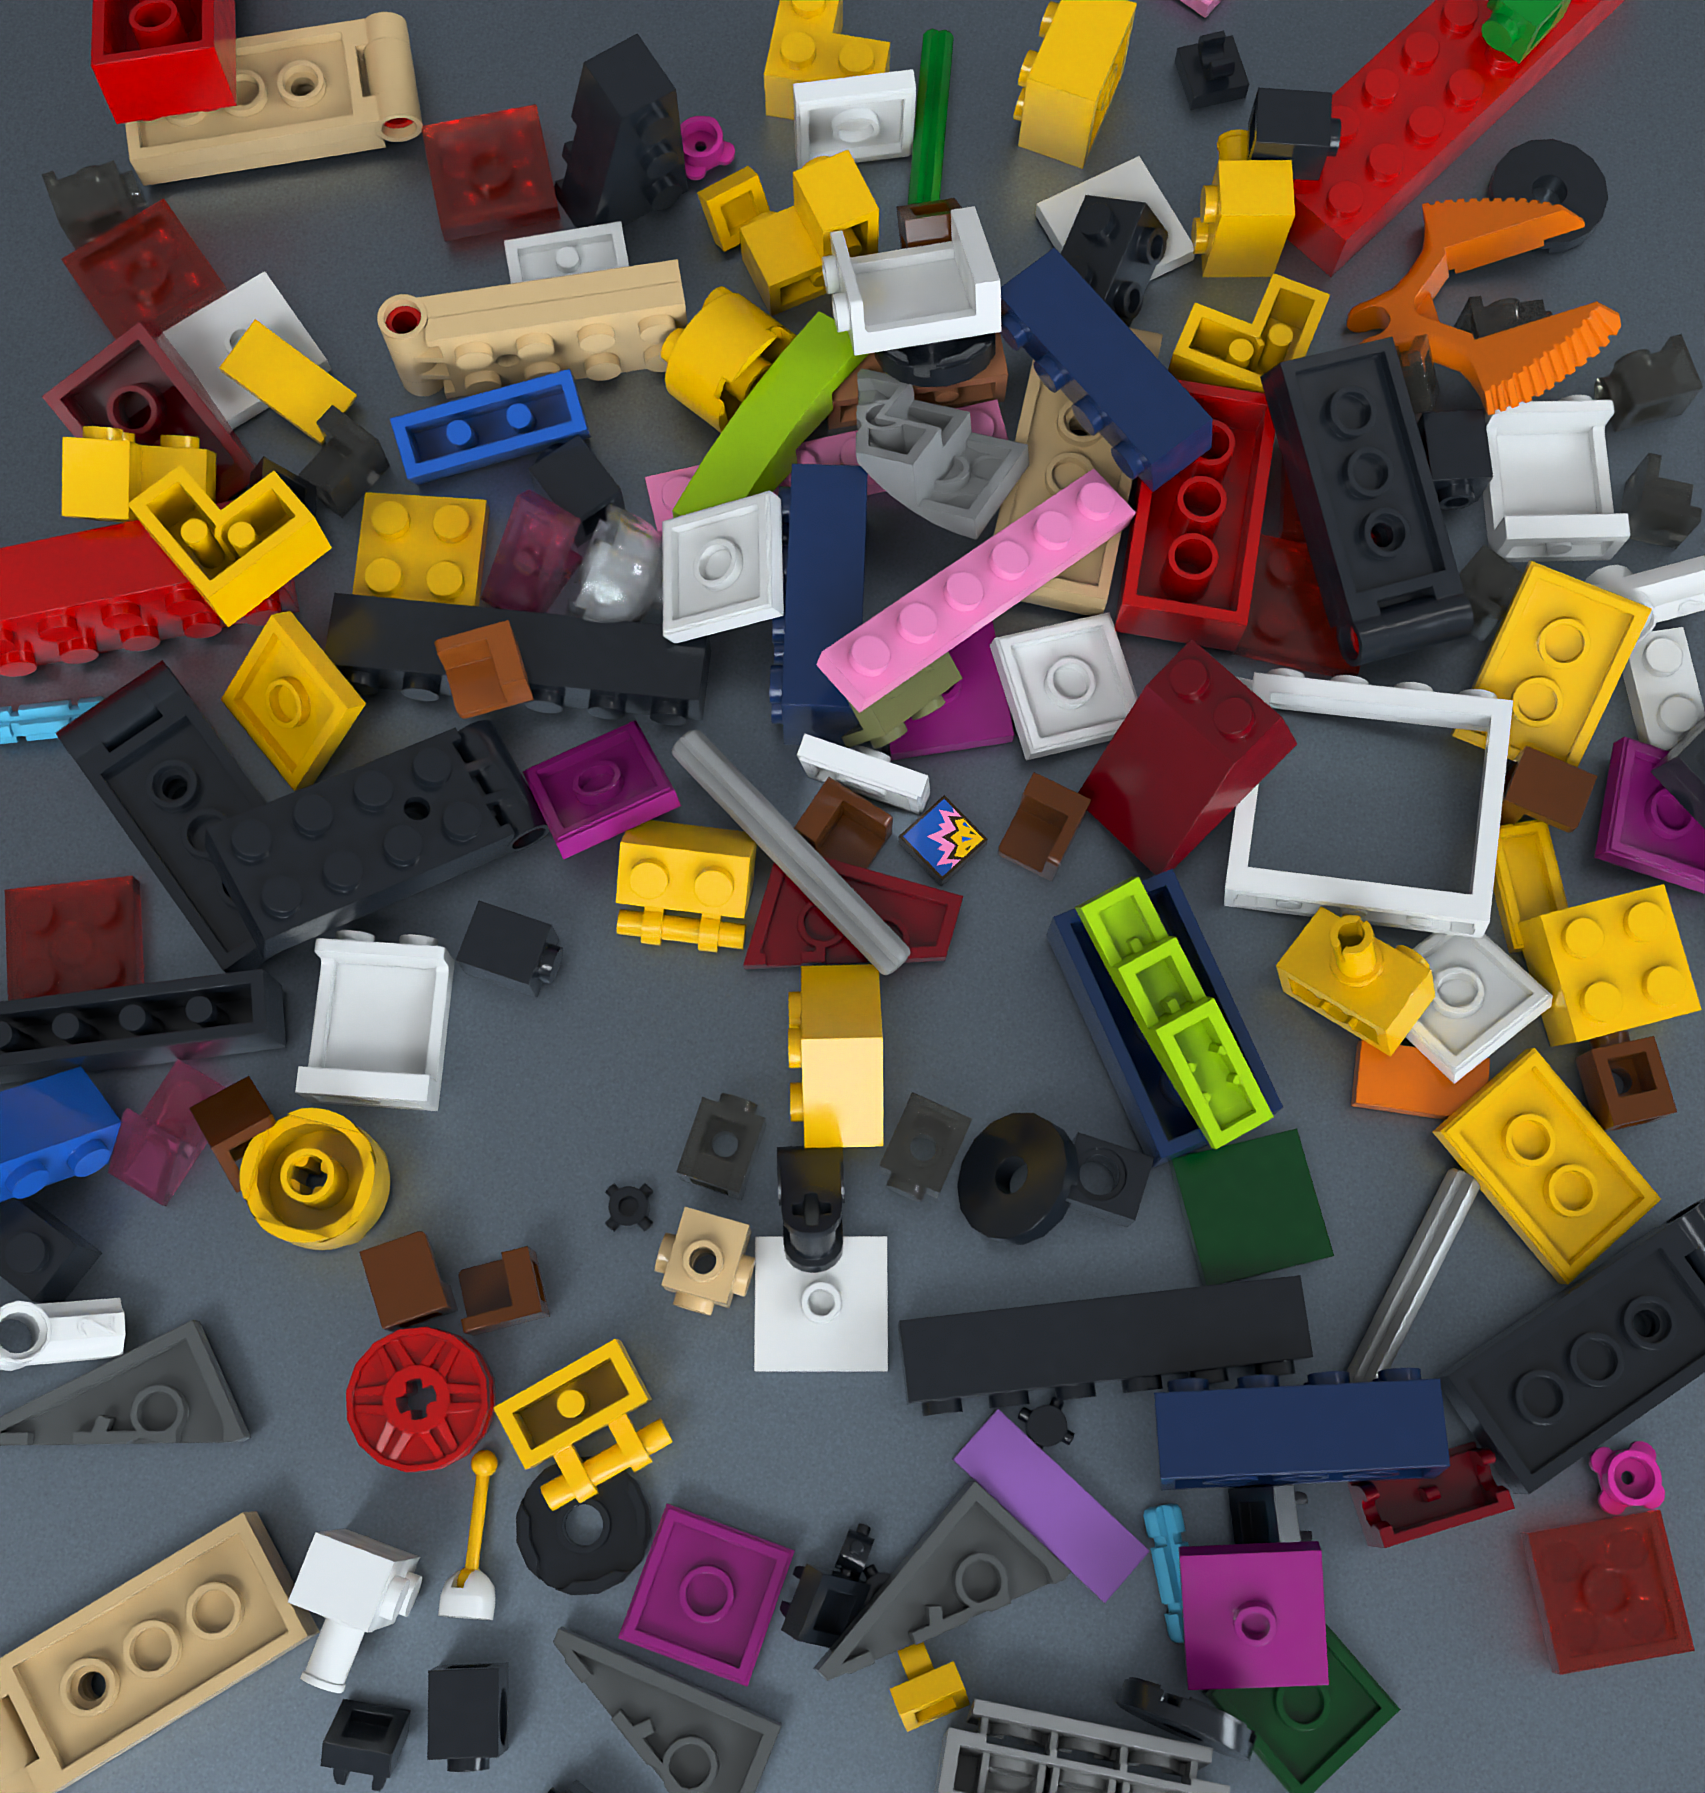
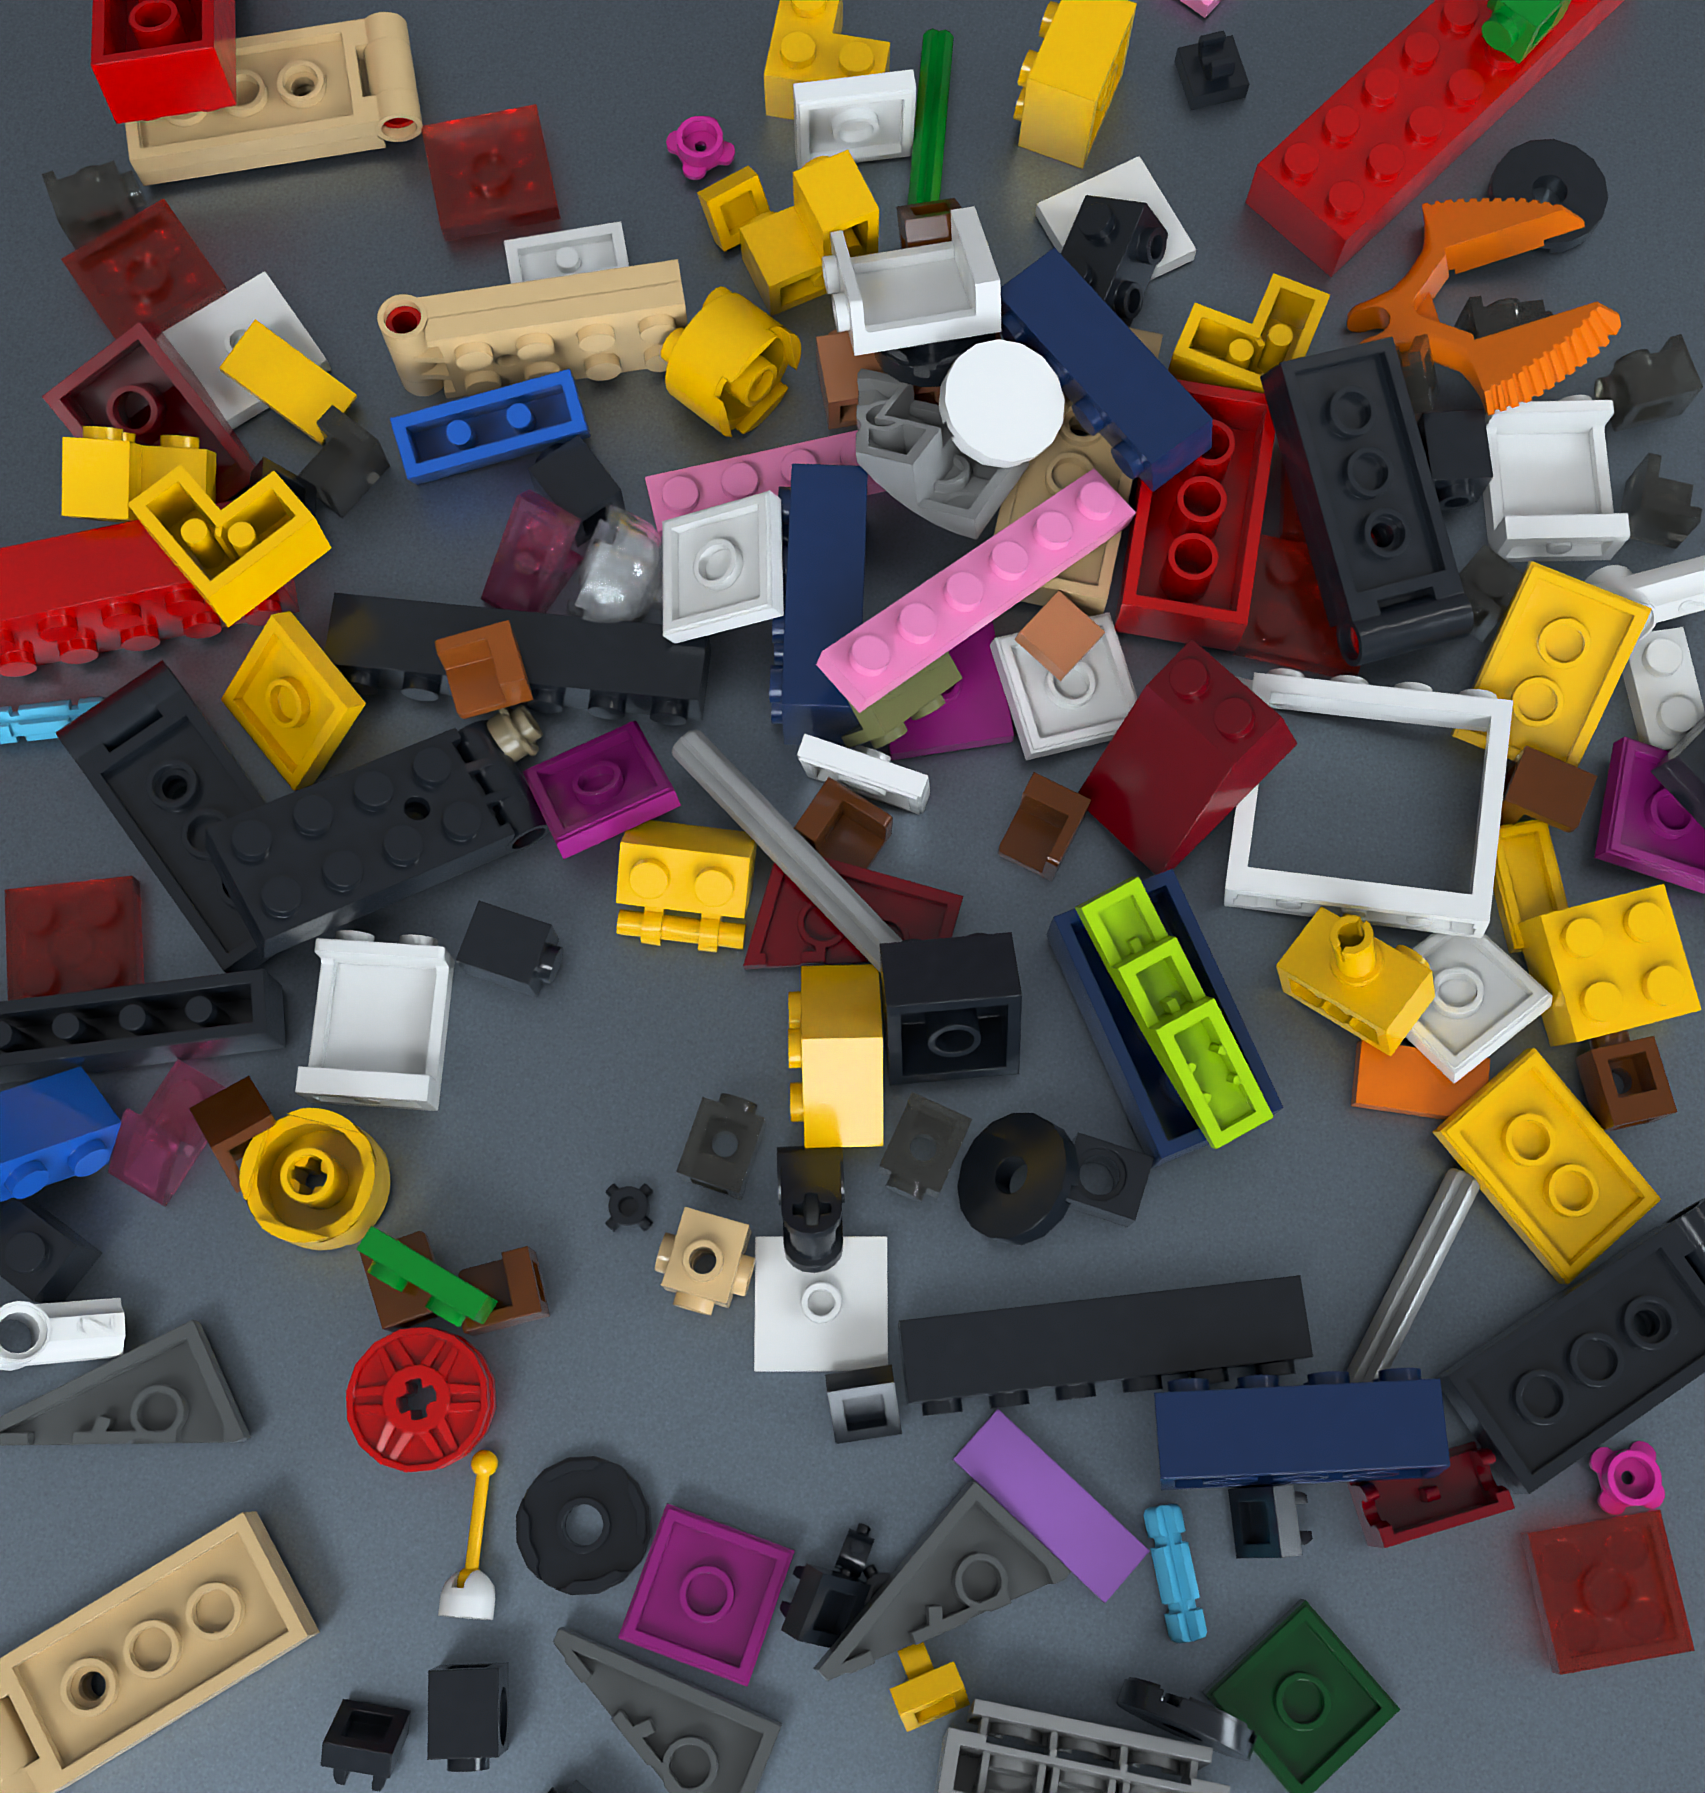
white brick [288,1529,422,1693] -> none
yellow plate [352,492,490,607] -> none
yellow brick [493,1338,673,1511] -> none
black wedge [553,33,688,229] -> none
lime slope [672,311,869,518] -> none
tile [898,795,988,886] -> none
black piece [1018,1397,1075,1449] -> none
dark green tile [1169,1128,1334,1286] -> none
magenta plate [1178,1541,1329,1690] -> none
yellow brick [1191,129,1295,277] -> none
black brick [1247,87,1341,181] -> none
none -> green plate [356,1226,498,1328]
none -> dark tan plate [487,705,543,762]
none -> black plate [825,1364,902,1444]
none -> black brick [879,932,1022,1086]
none -> white tile [939,339,1065,469]
none -> nougat tile [1014,591,1105,682]

